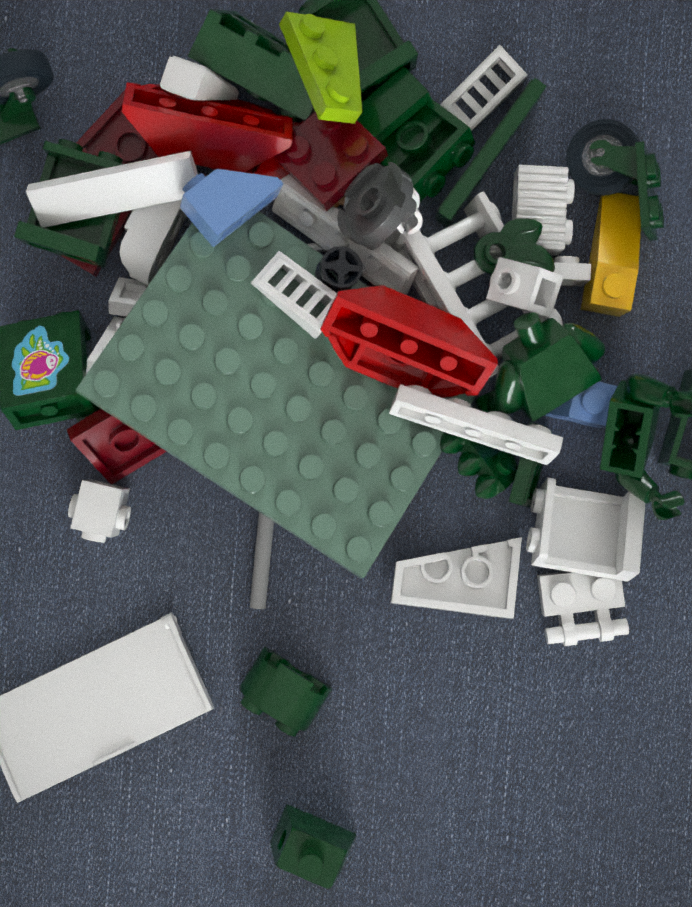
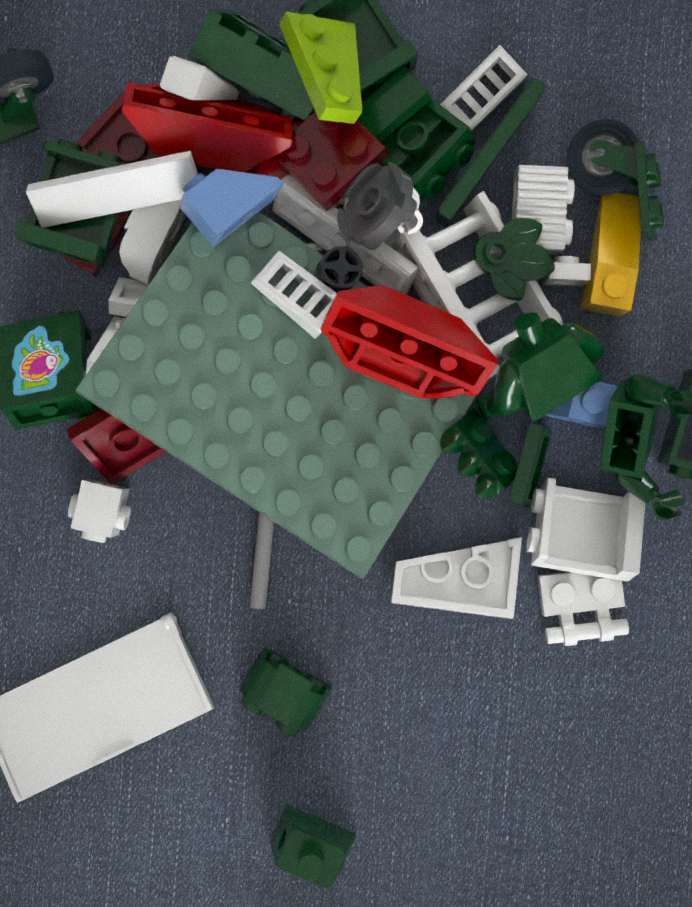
white plate [389,384,563,465] -> none
white brick [486,257,564,318] -> none

